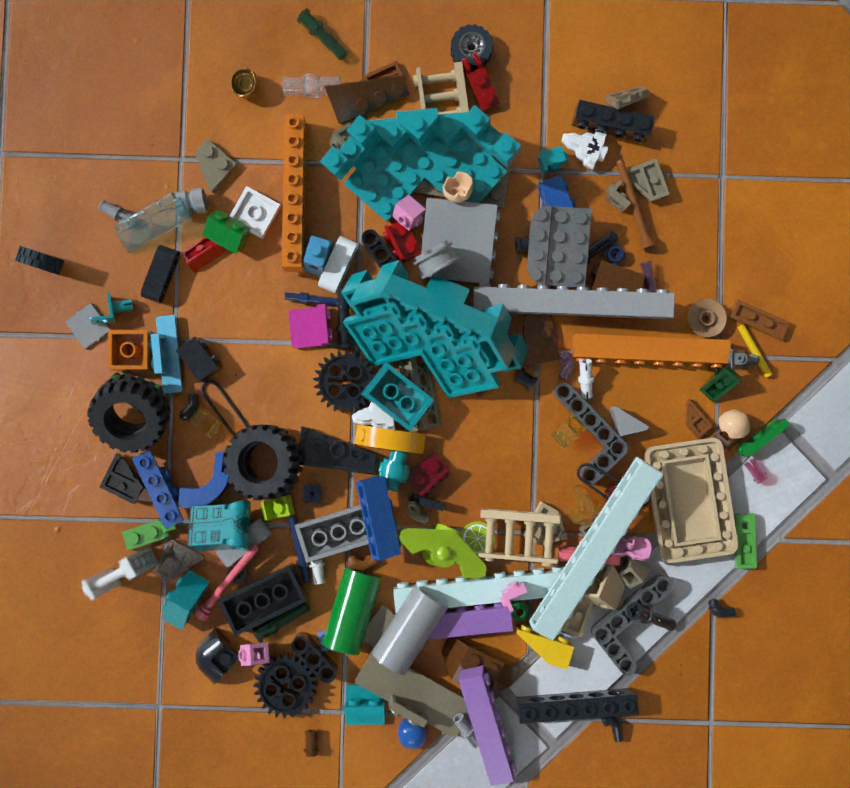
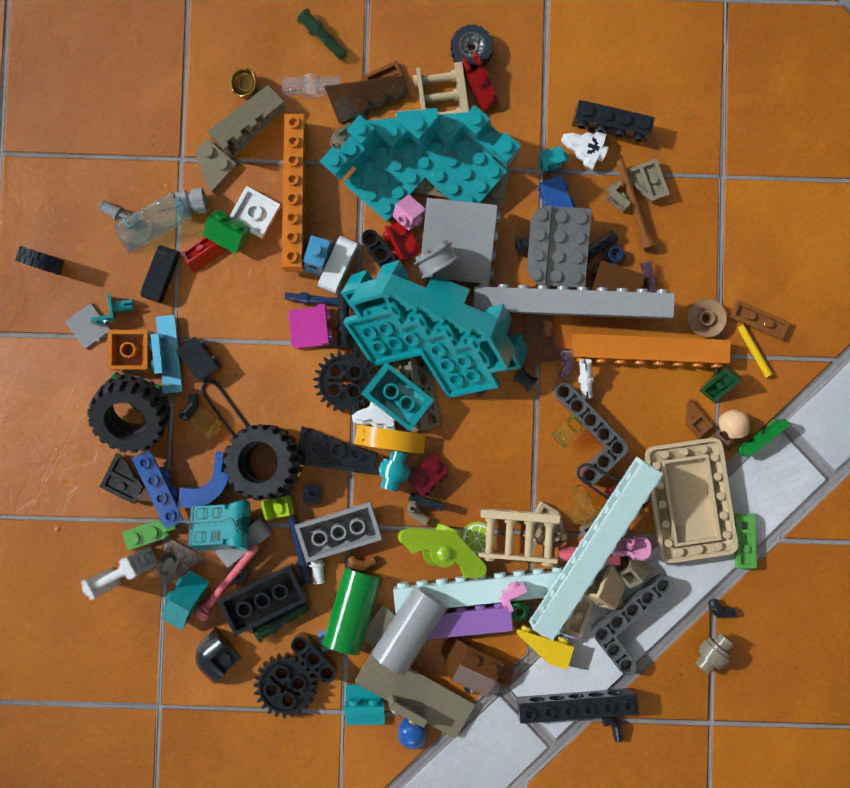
bright pink brick [239,642,269,666] -> none
reddish brown pin [304,729,319,757] -> none
blue brick [355,476,401,561] -> none
light nougat hair [442,172,473,203] -> none
light grey axle [453,713,479,748] -> none
medium lavender brick [459,666,517,786] -> none
dark tan wing [605,86,649,109] -> none
light grey slope [610,406,649,436] -> none
black pin [627,602,676,631] -> none
dark grey hinge [728,349,760,370] -> none
clear pink pin [744,458,768,484] -> none
none -> dark tan wedge [207,85,287,160]
none -> dark tan piece [695,632,735,674]

